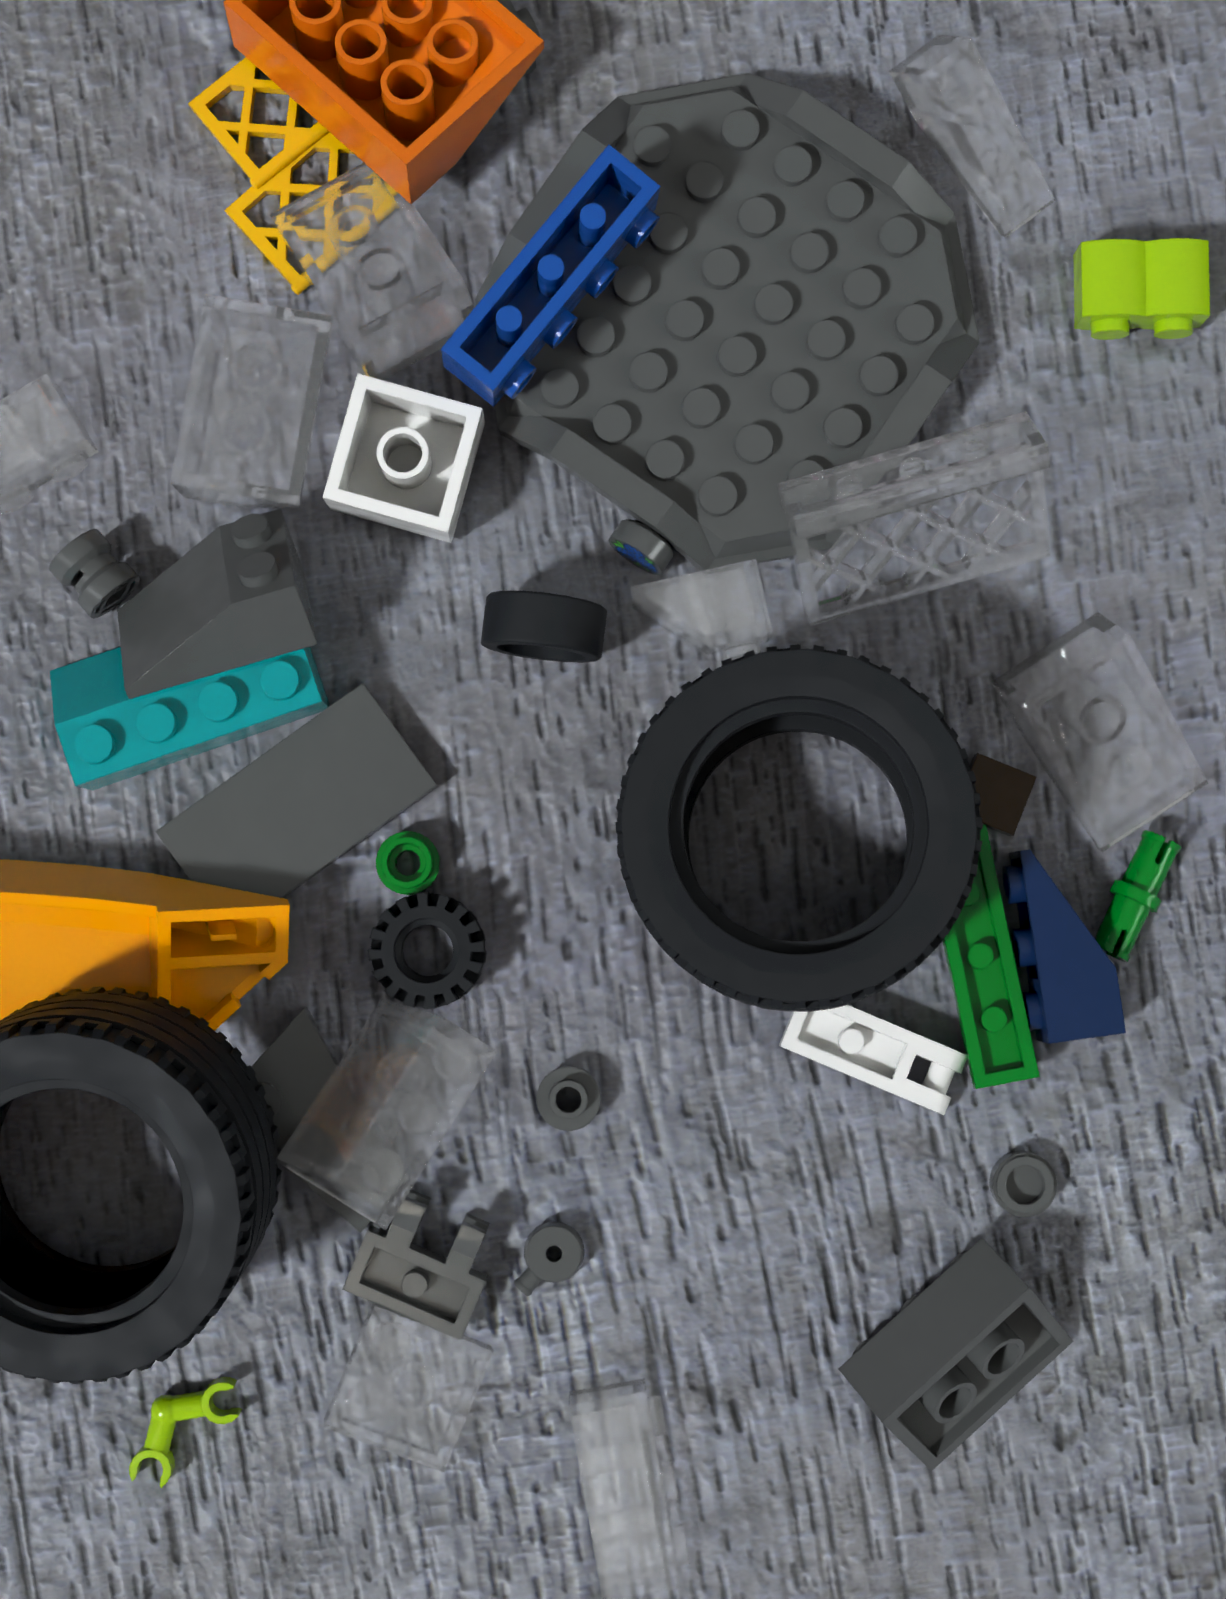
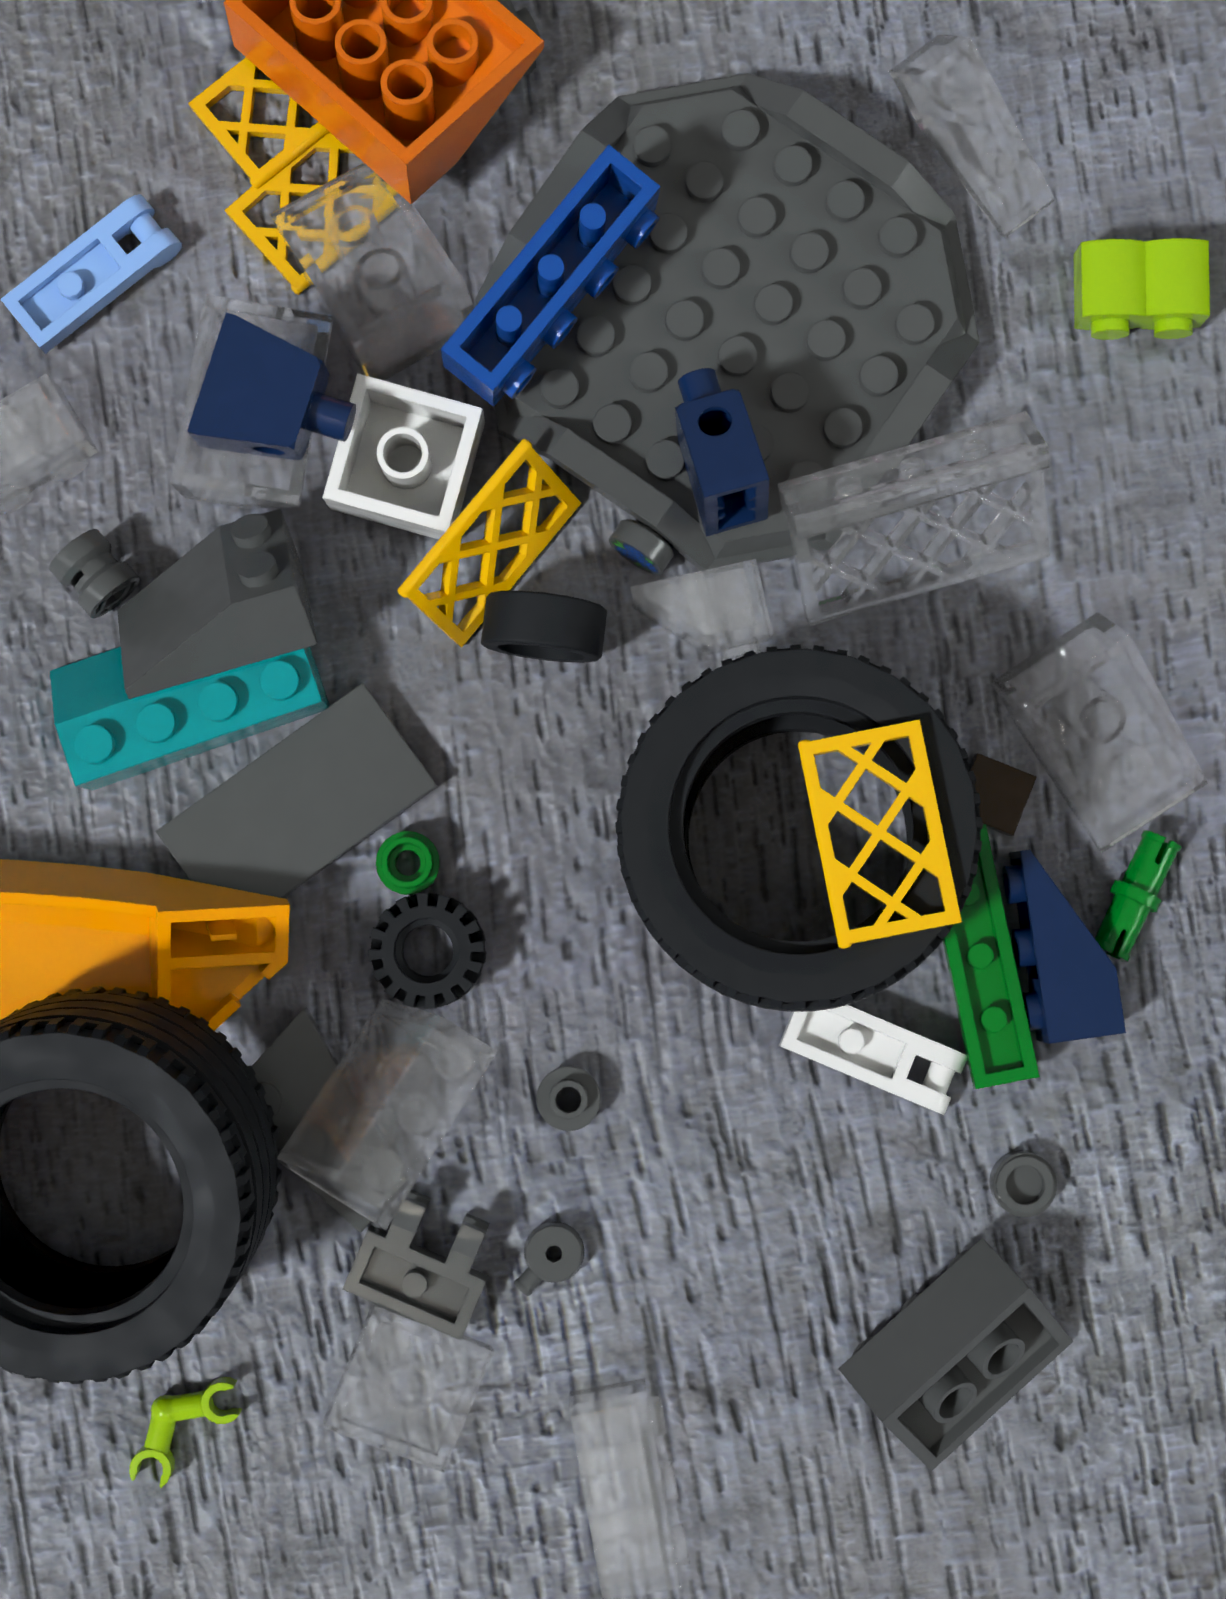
none -> light blue plate [0,194,182,354]
none -> dark blue torso [187,312,356,460]
none -> yellow window [397,439,582,647]
none -> dark blue torso [675,368,769,537]
none -> yellow window [798,719,962,949]

